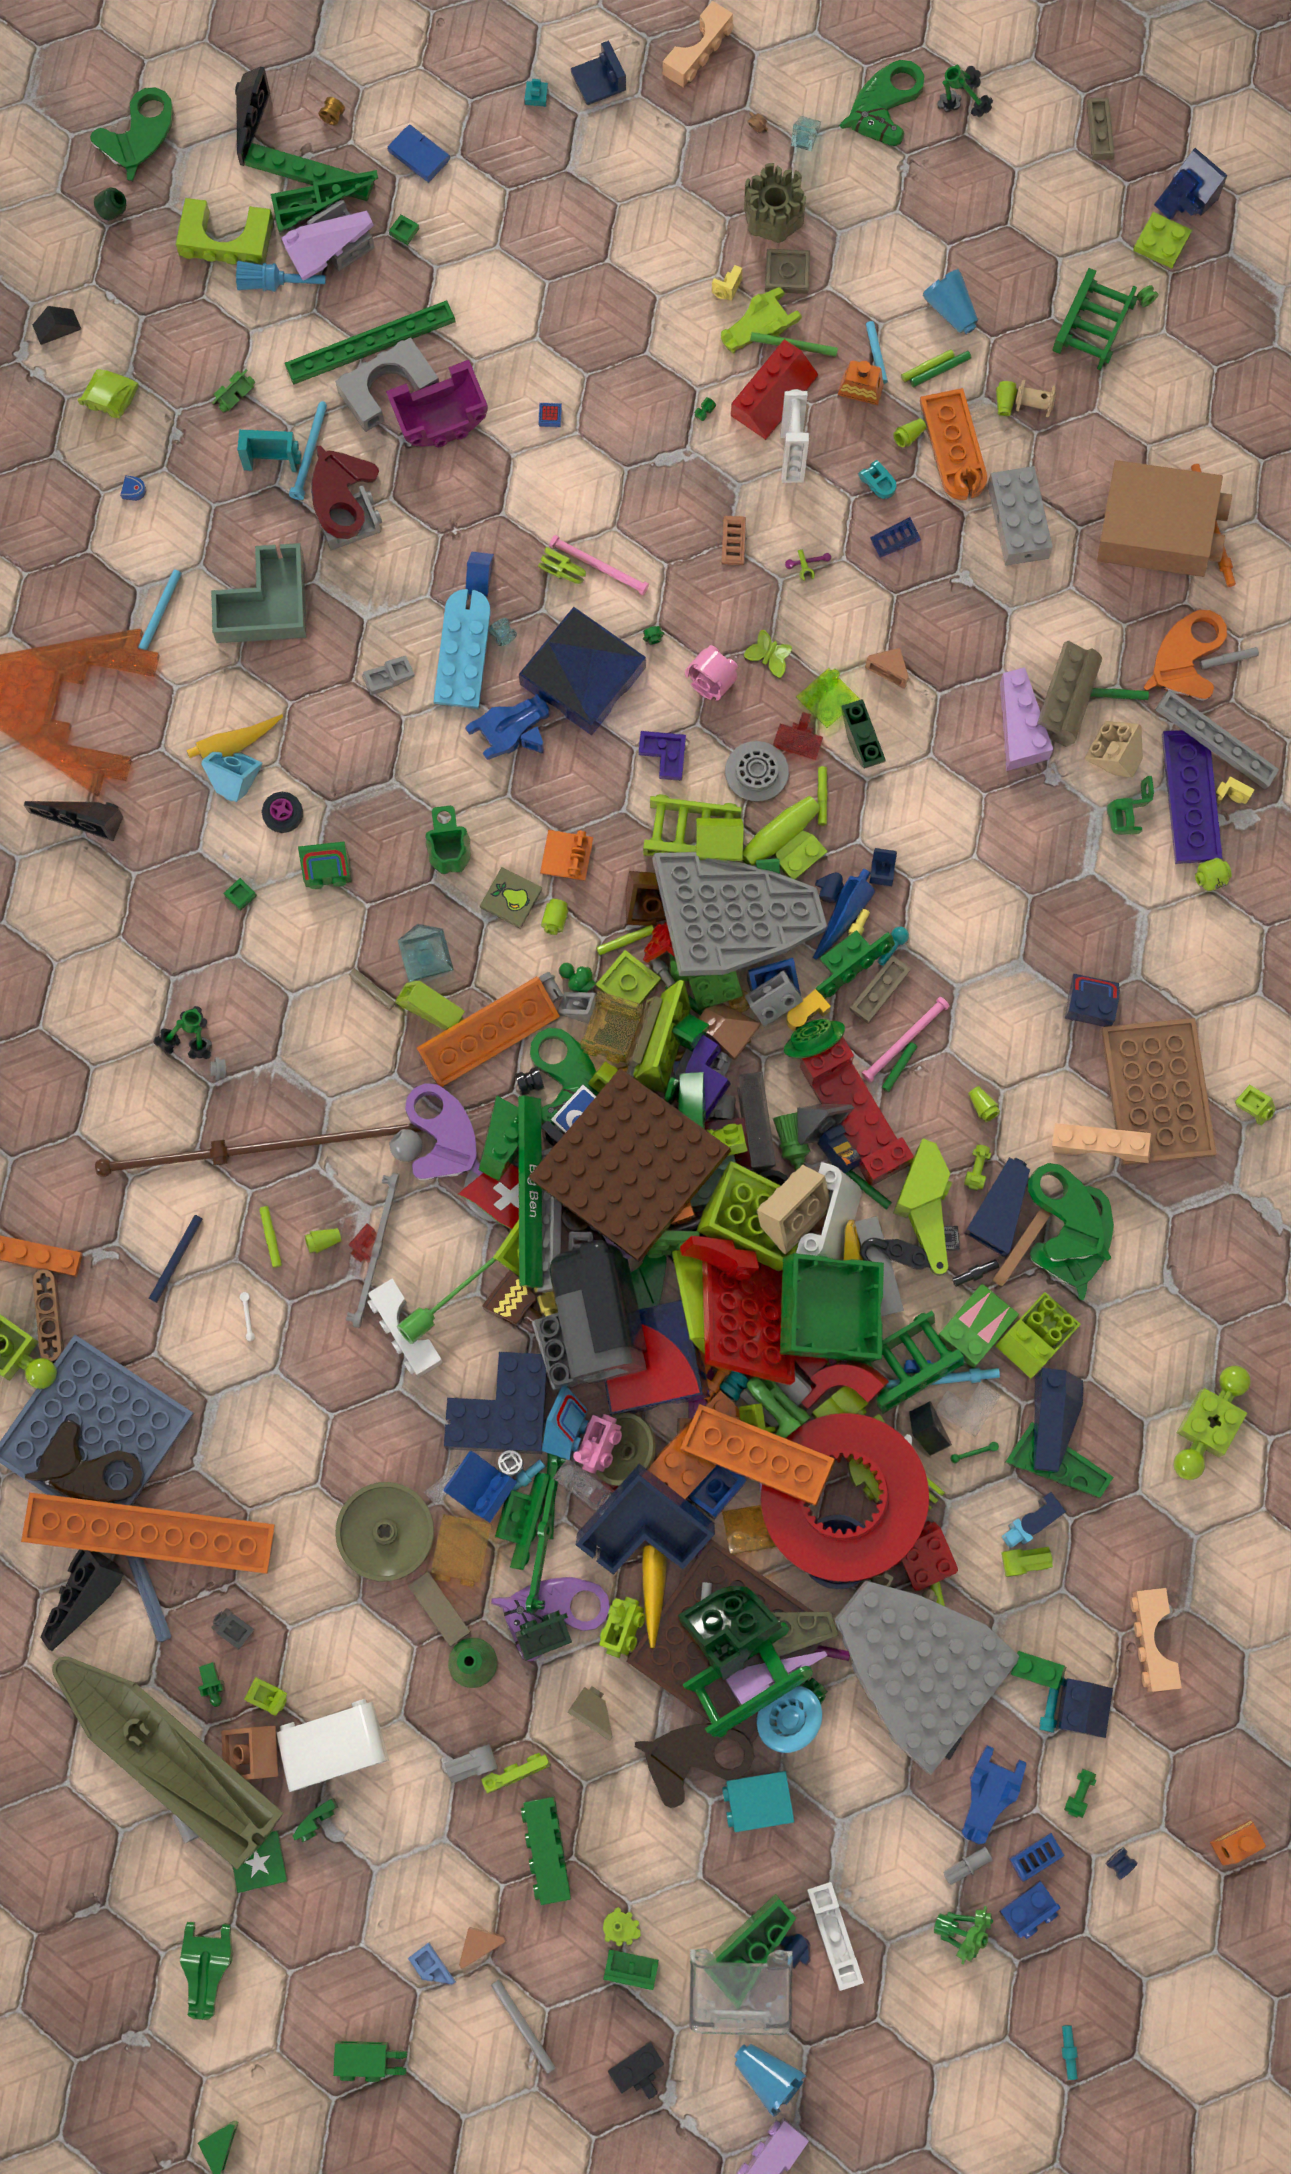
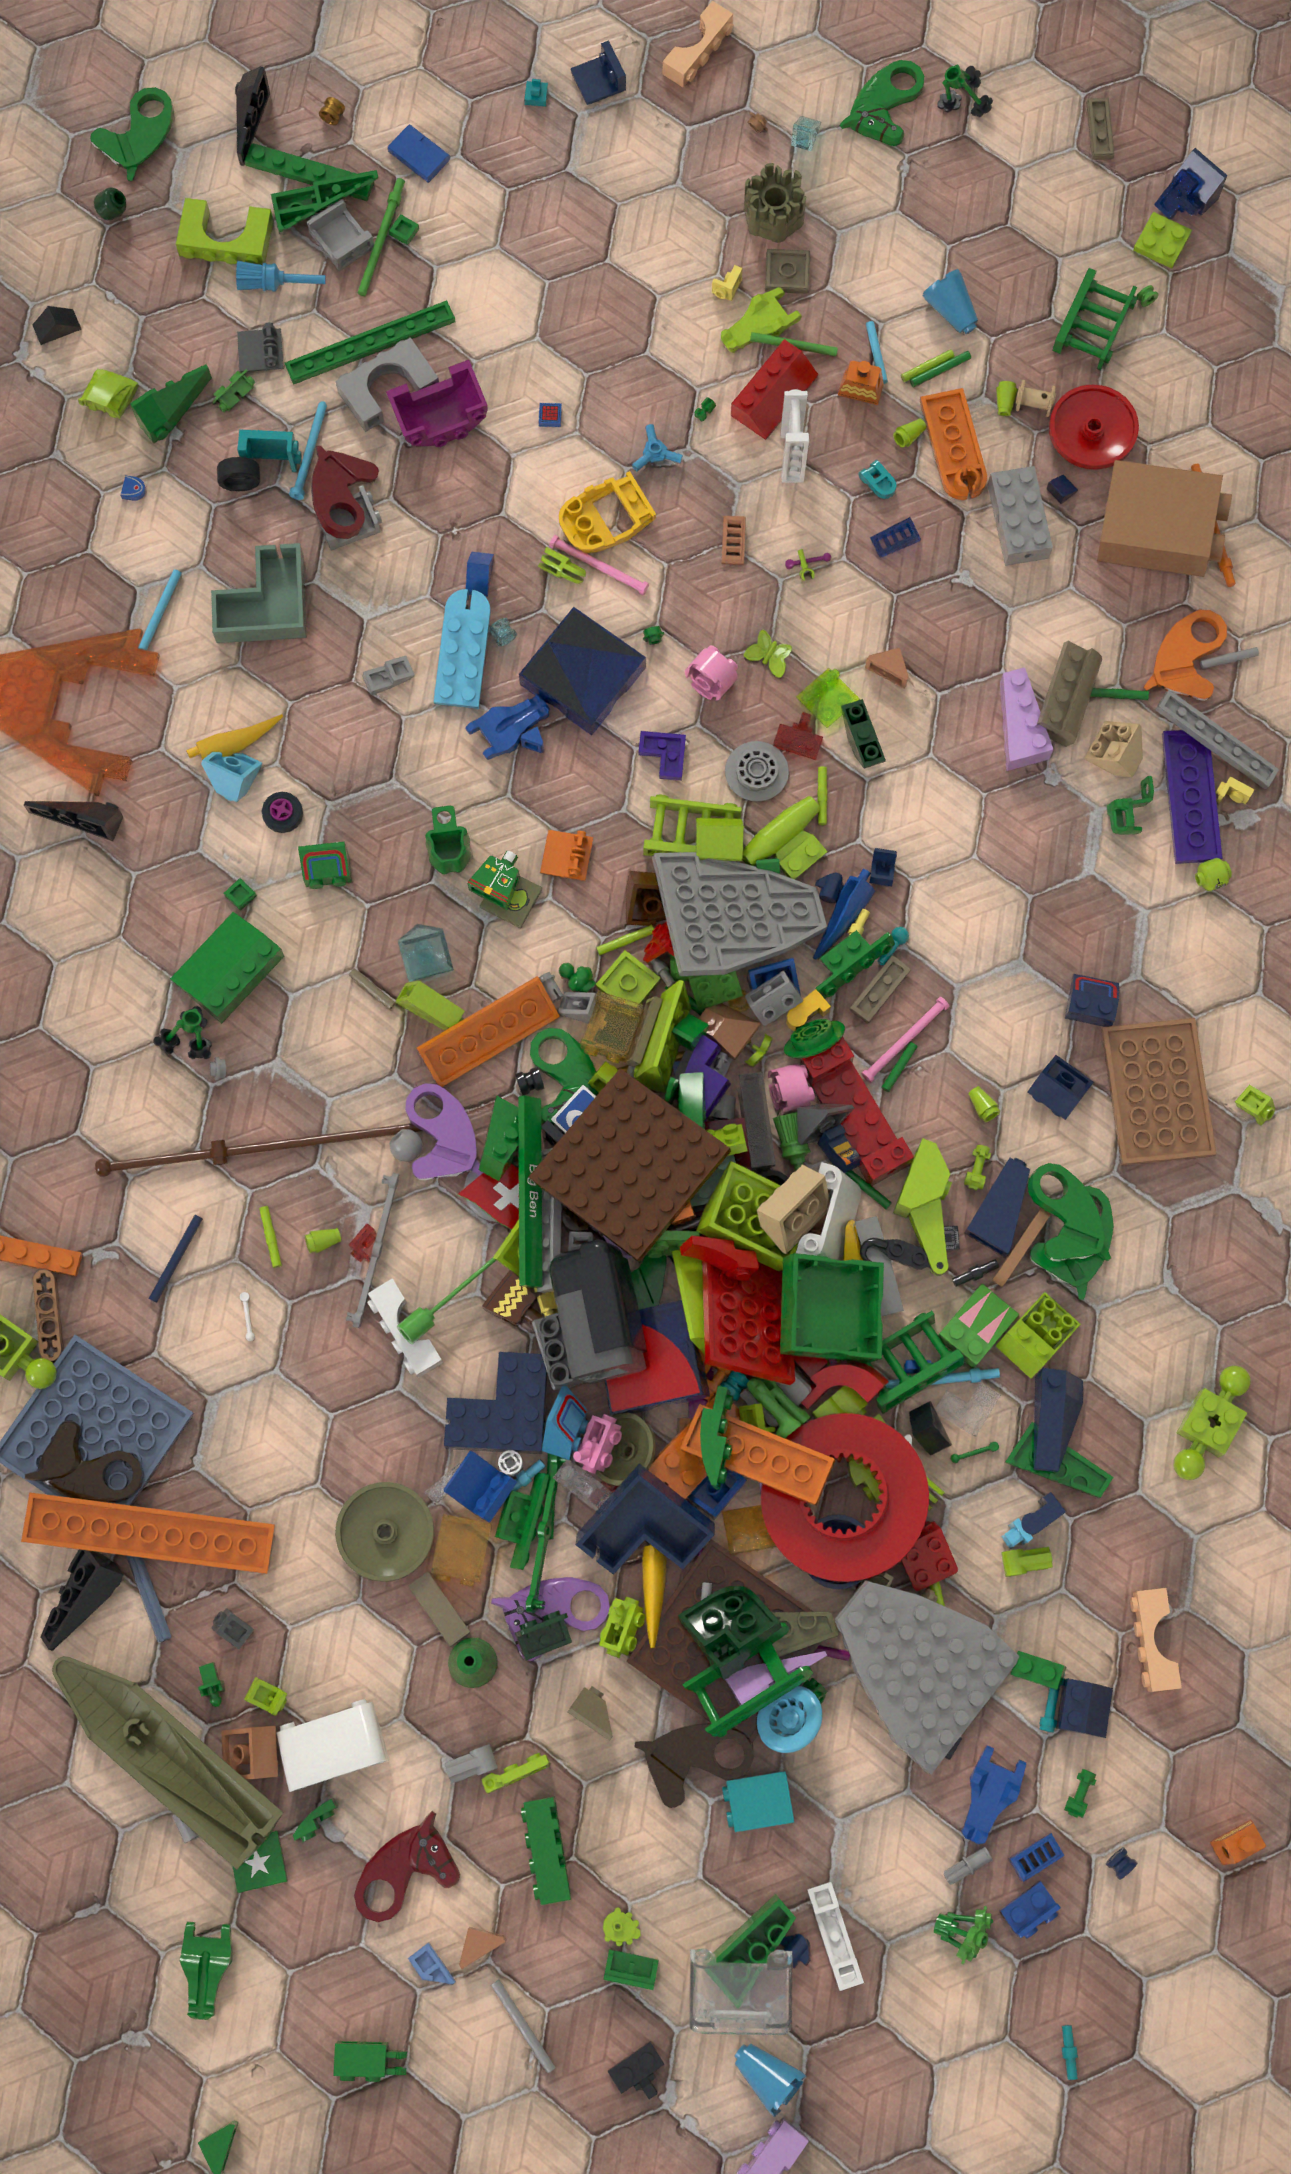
lavender wedge [282,211,374,281] -> none
lime brick [541,899,569,935] -> none
light nougat arch [1052,1123,1152,1163] -> none
none -> green wedge [130,364,212,443]
none -> green slope [170,912,284,1024]
none -> black tyre [217,457,260,492]
none -> dark grey hinge [237,322,284,372]
none -> dark red animal [354,1811,460,1922]
none -> bright green bar [357,178,405,296]
none -> green torso [467,851,520,910]
none -> yellow slope [559,471,656,553]
none -> dark azure piece [632,424,683,472]
none -> green slope [700,1386,733,1490]
none -> lime piece [744,1033,773,1067]
none -> bright pink brick [768,1064,815,1116]
none -> dark blue slope [1027,1055,1094,1120]
none -> dark blue slope [1046,474,1078,504]
none -> red dish [1049,384,1139,470]

